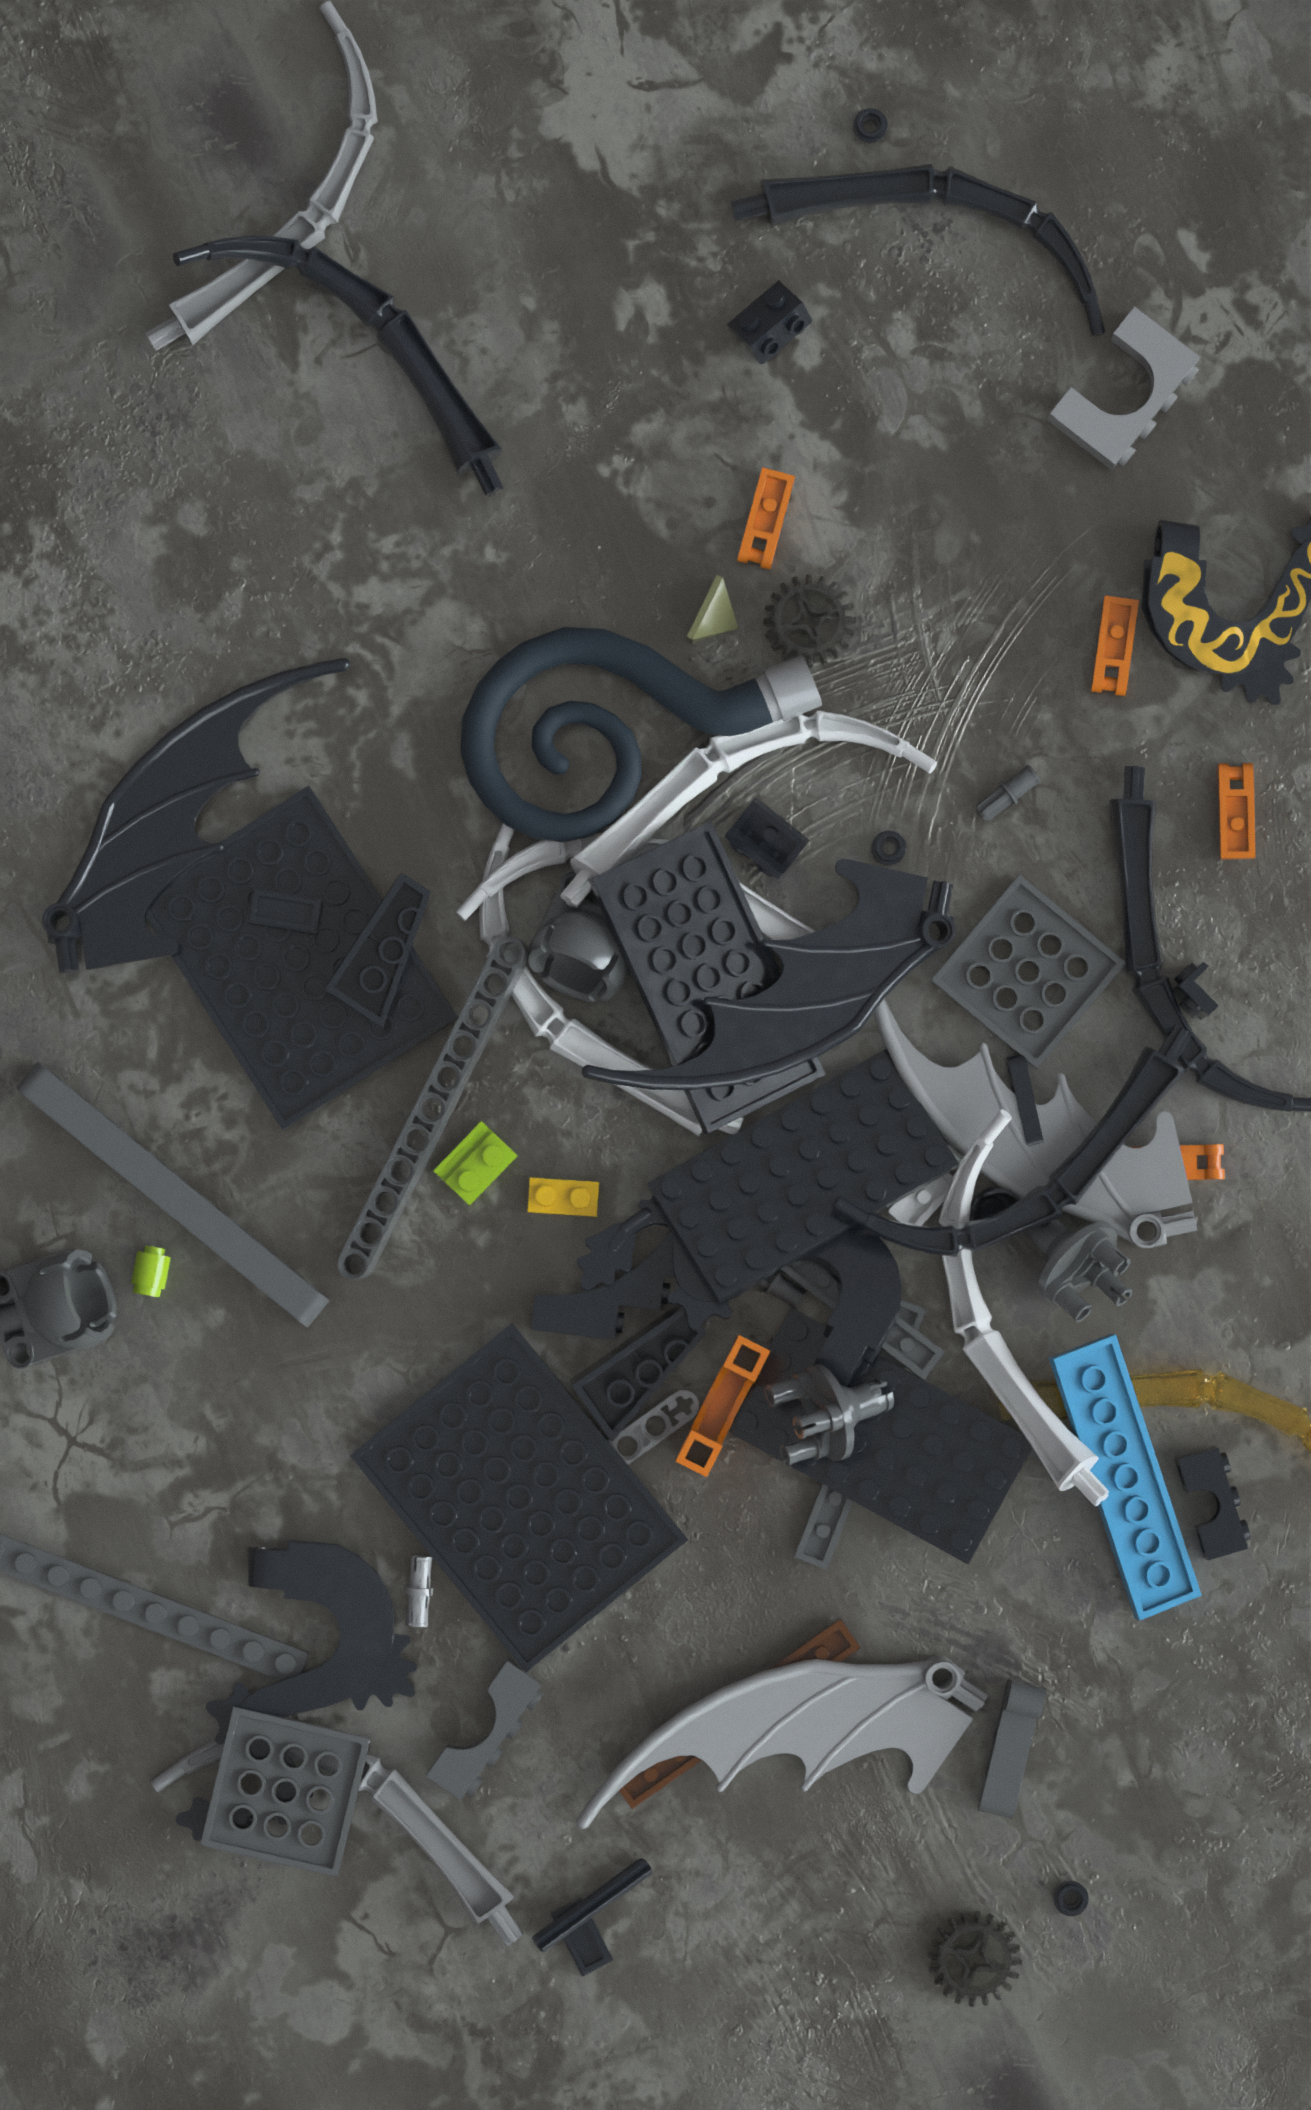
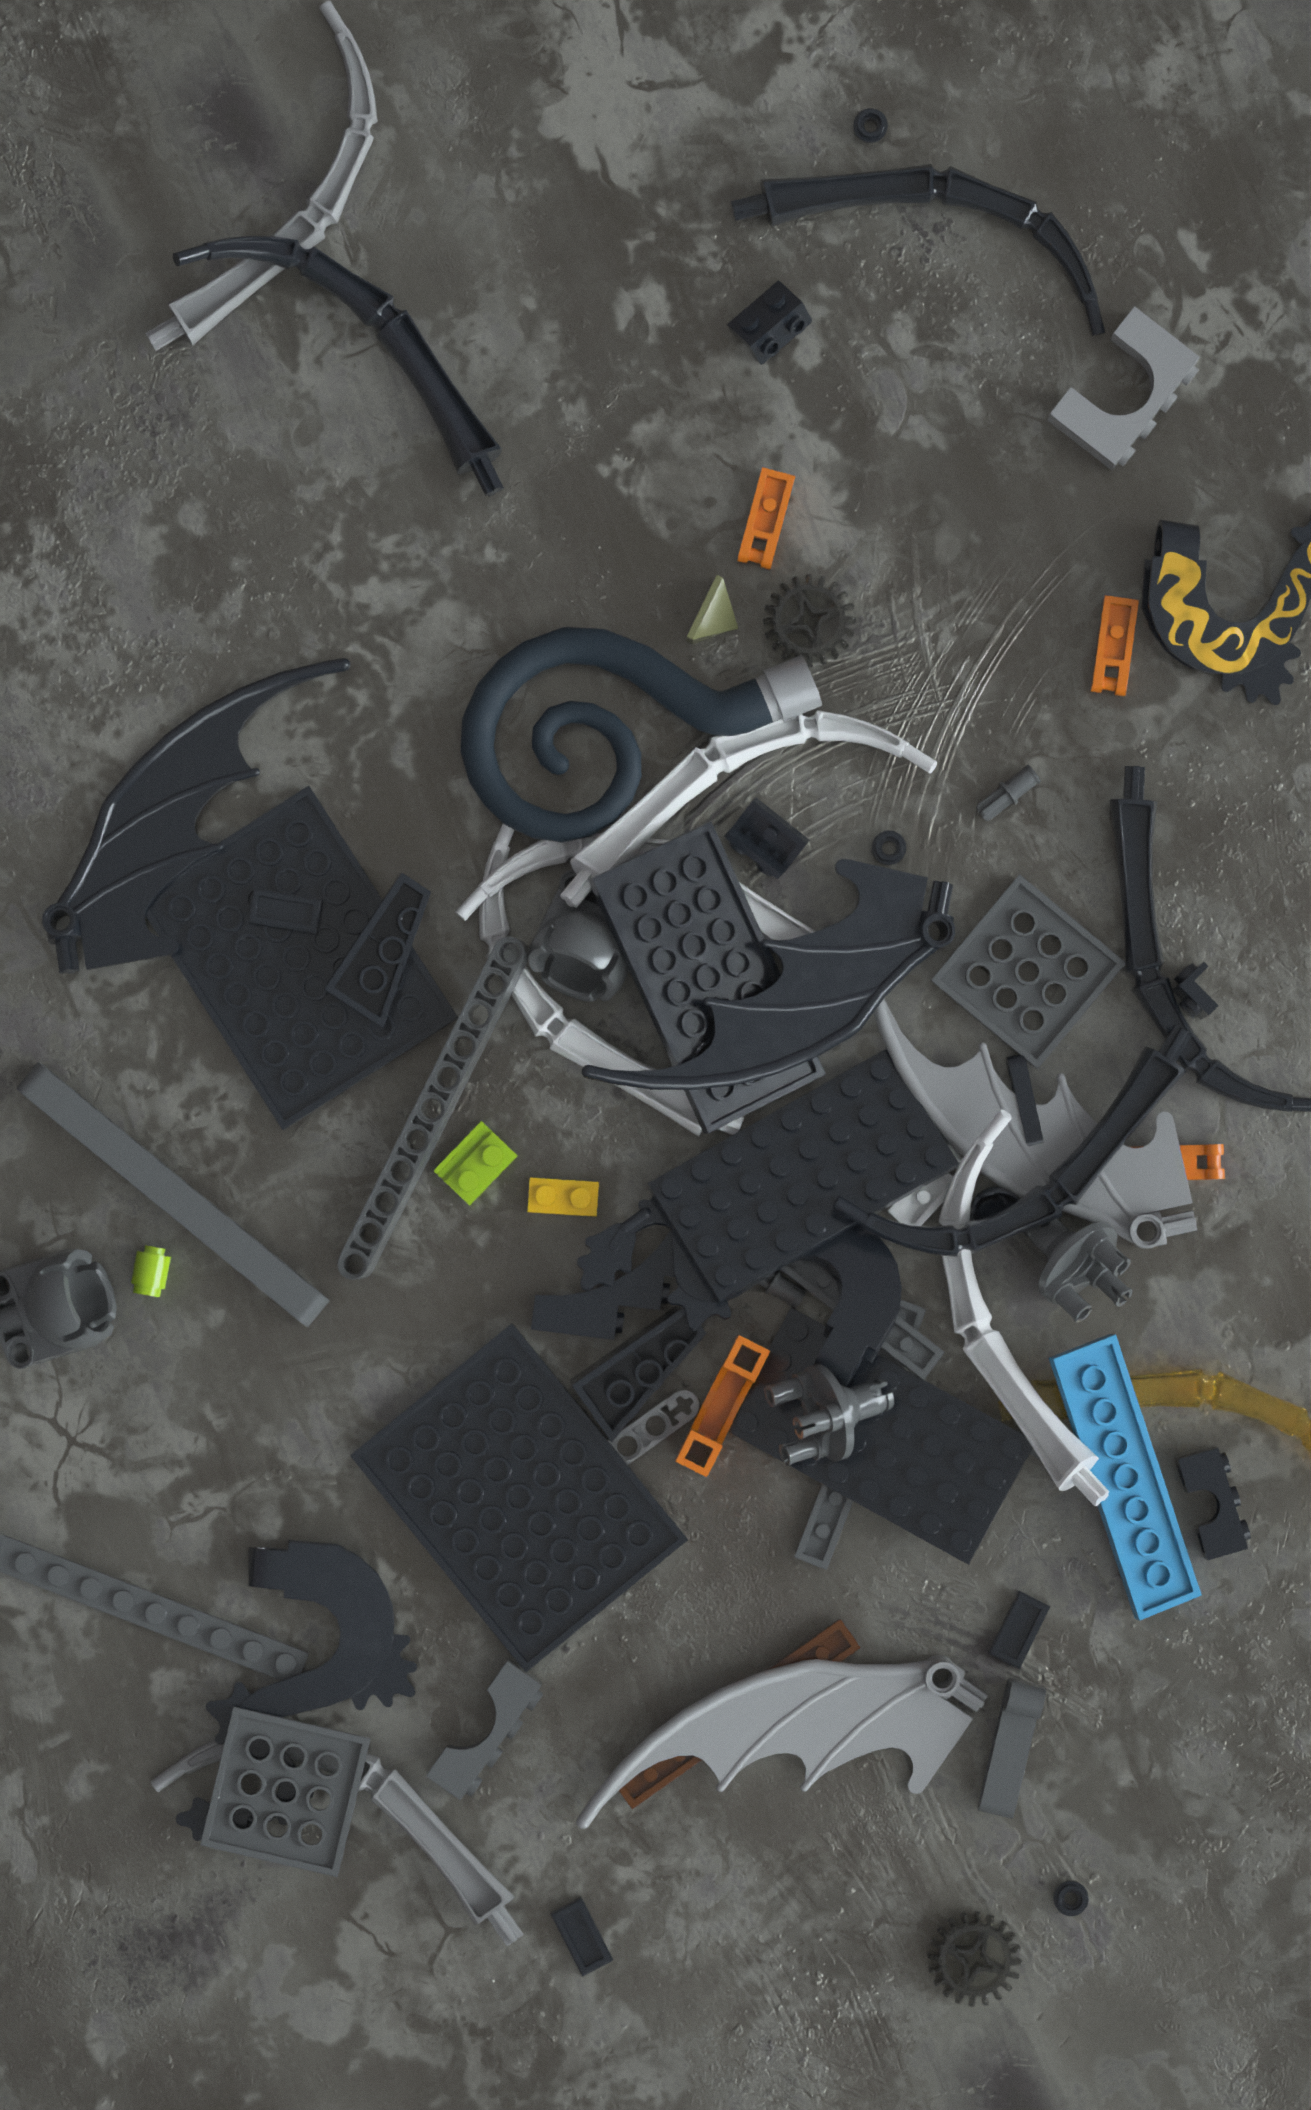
light grey pin [405,1555,433,1627] -> none
black axle [532,1858,653,1952] -> none
orange plate [1217,763,1256,860] -> none
none -> black tile [988,1590,1050,1669]

